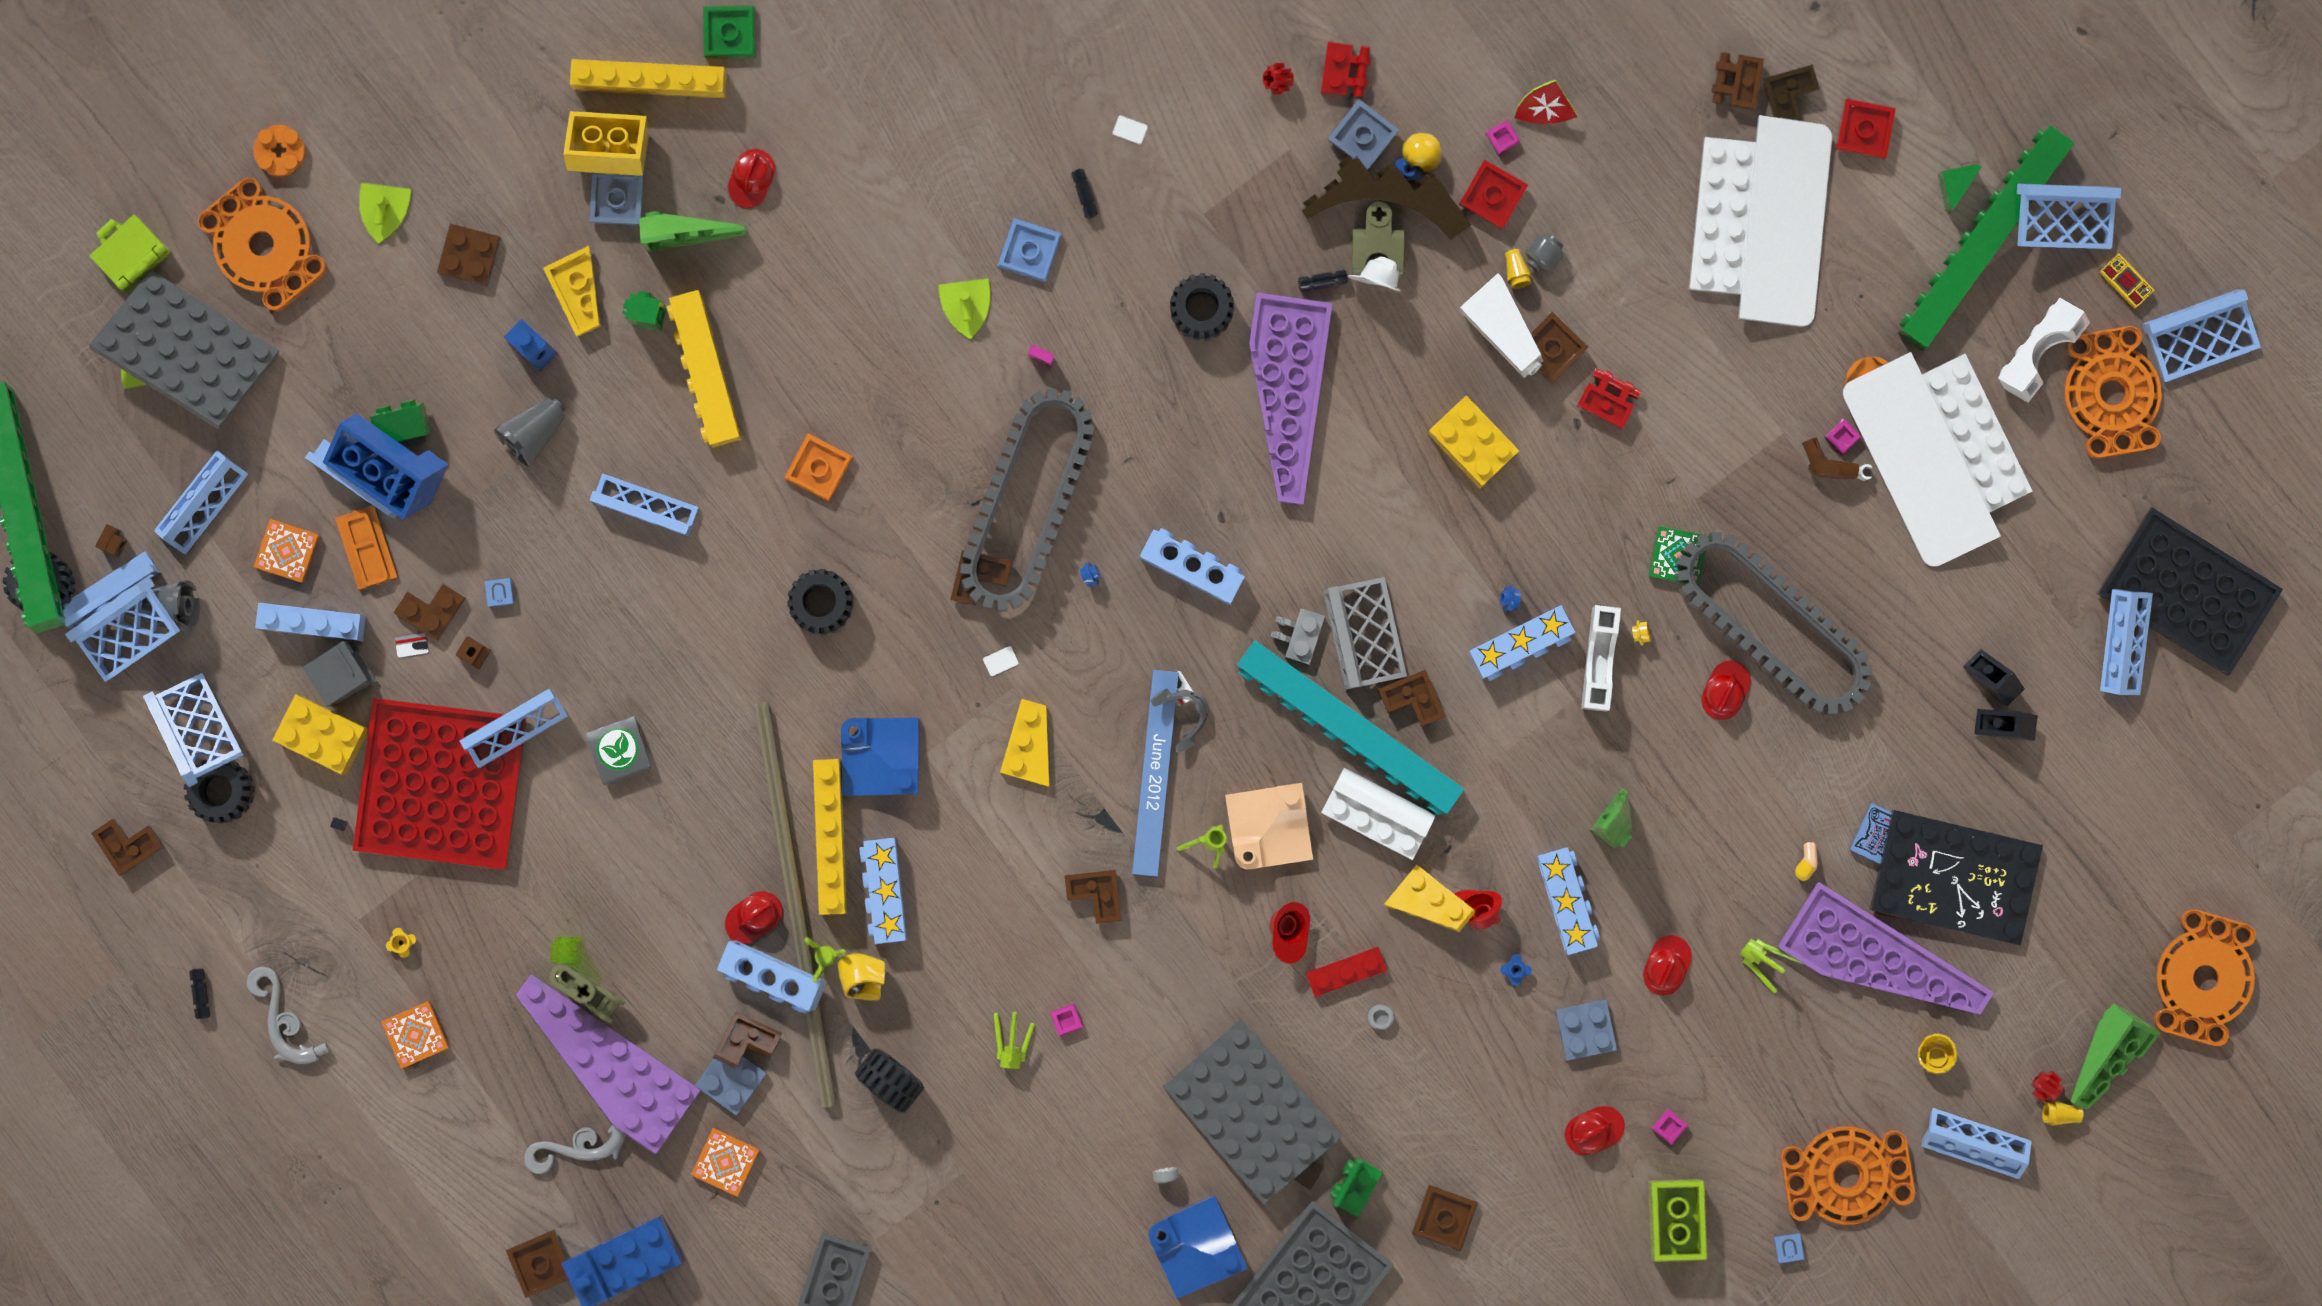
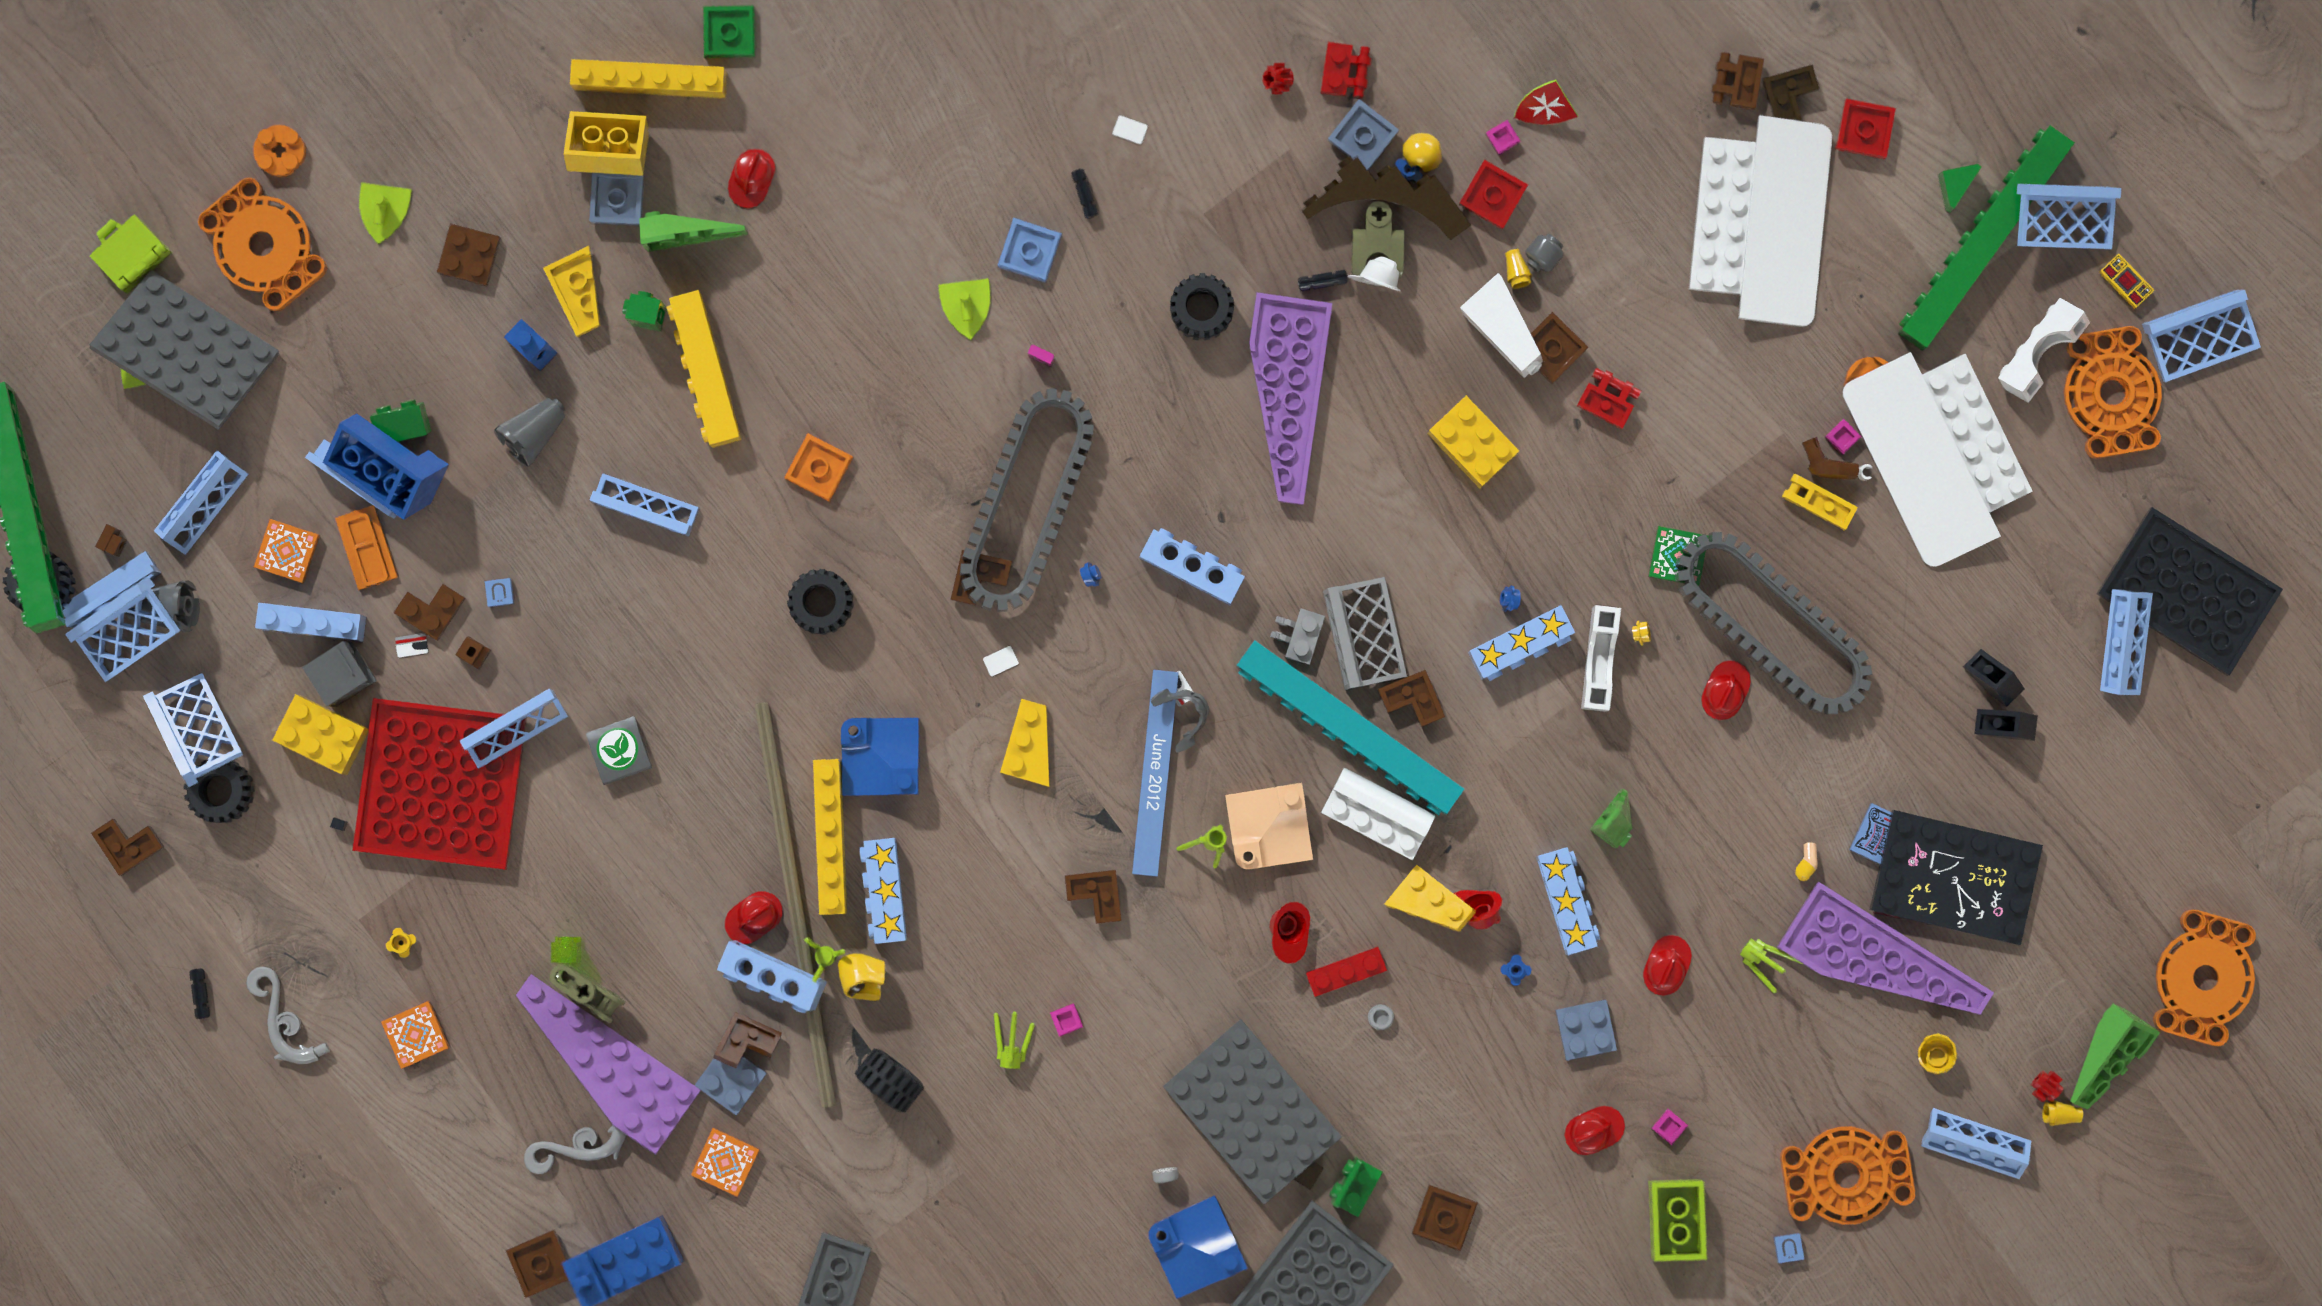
none -> yellow plate [1782,474,1858,531]

